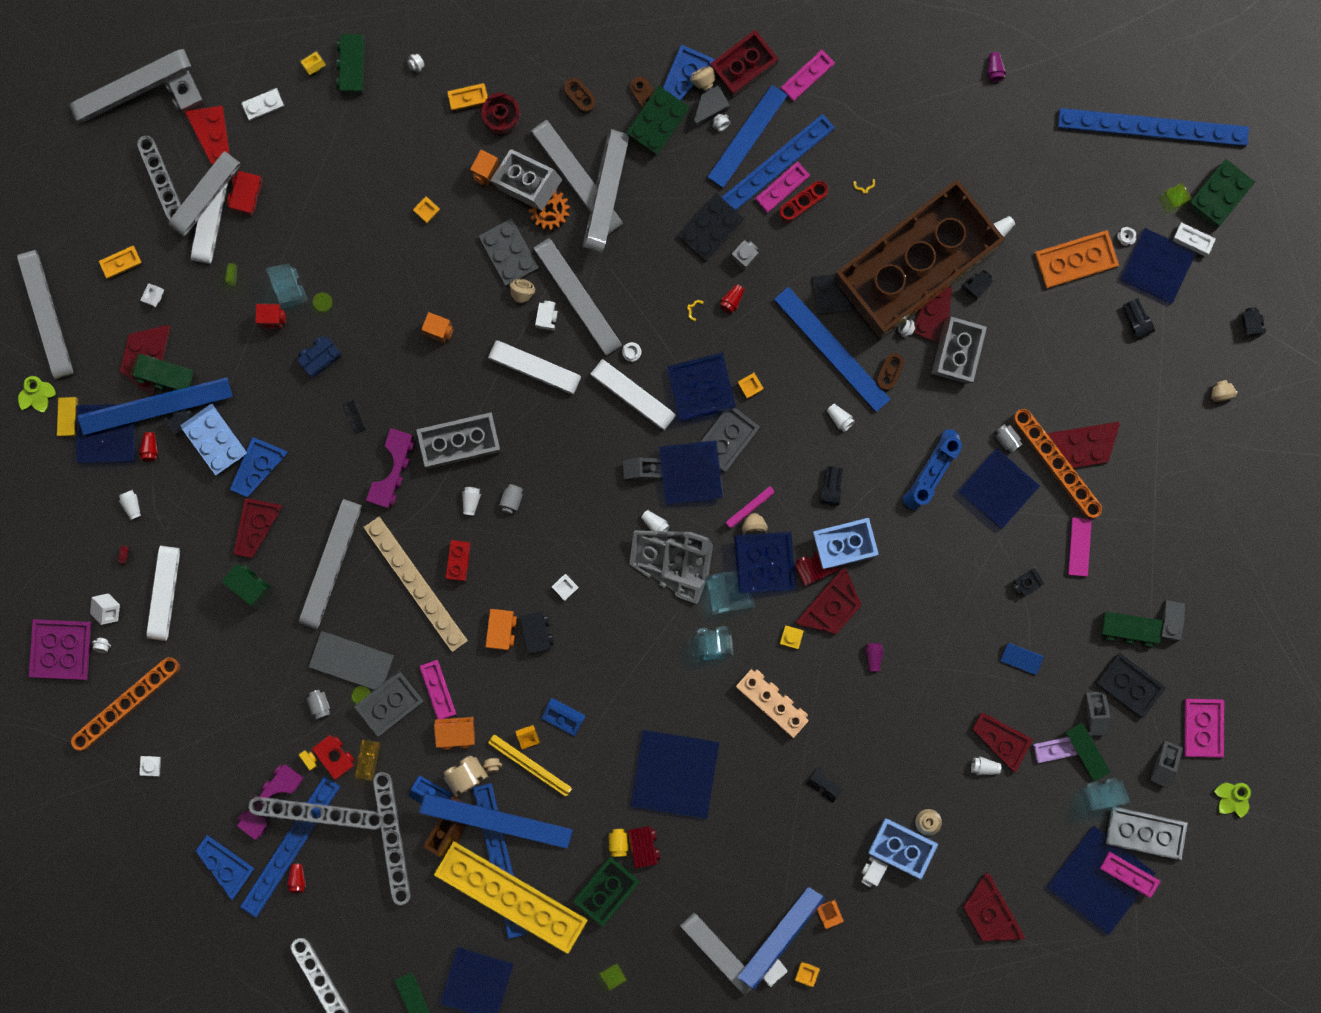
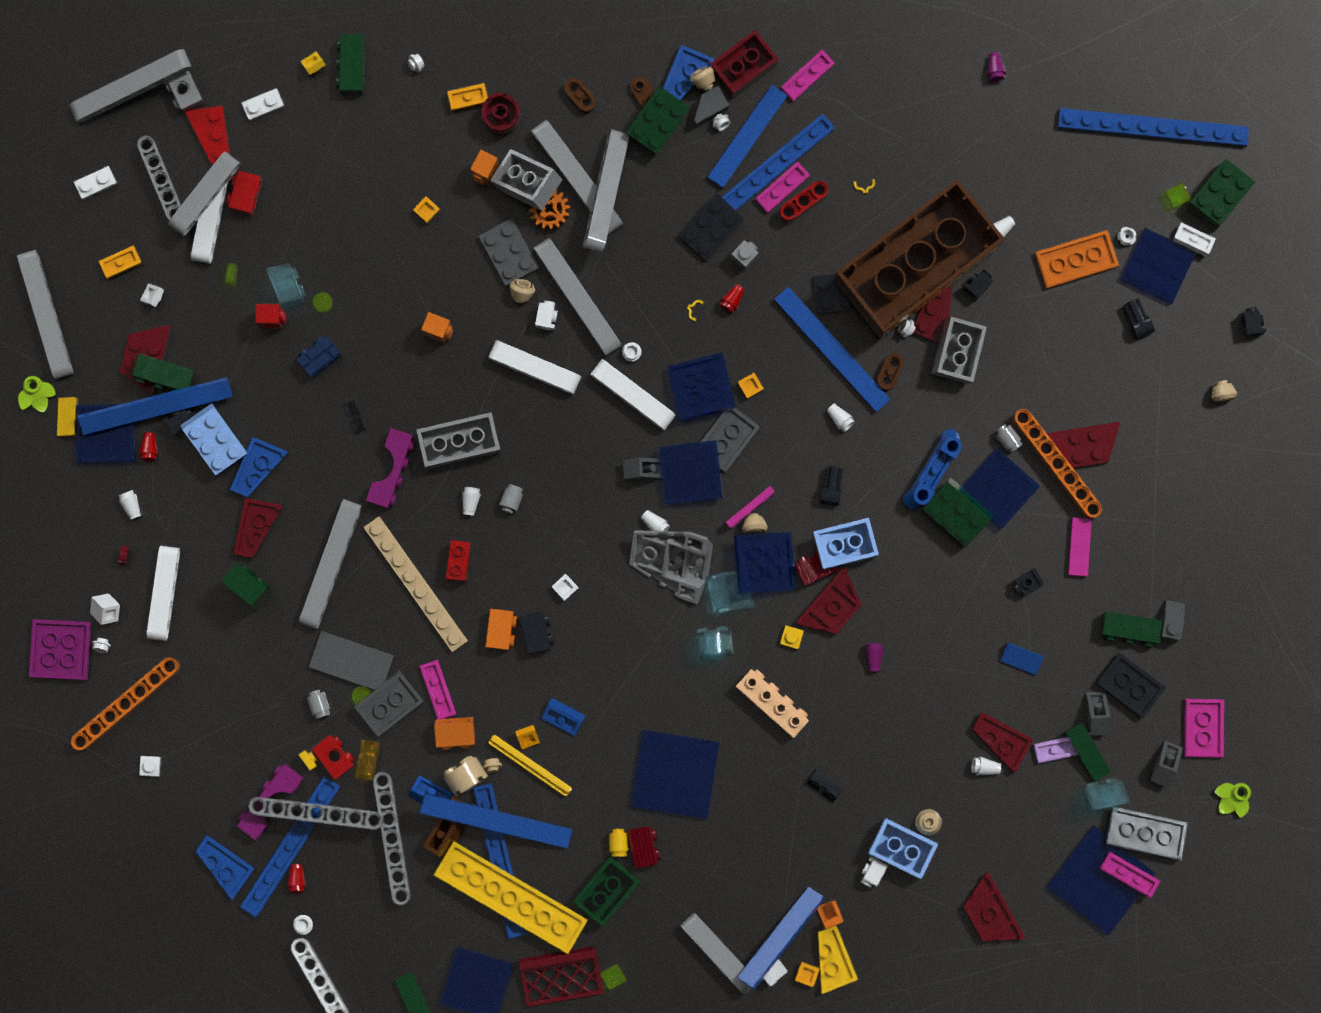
none -> white plate [74,166,117,200]
none -> white plate [293,915,313,935]
none -> dark red fence [519,946,603,1007]
none -> yellow wing [818,925,858,994]
none -> dark green brick [923,478,994,547]

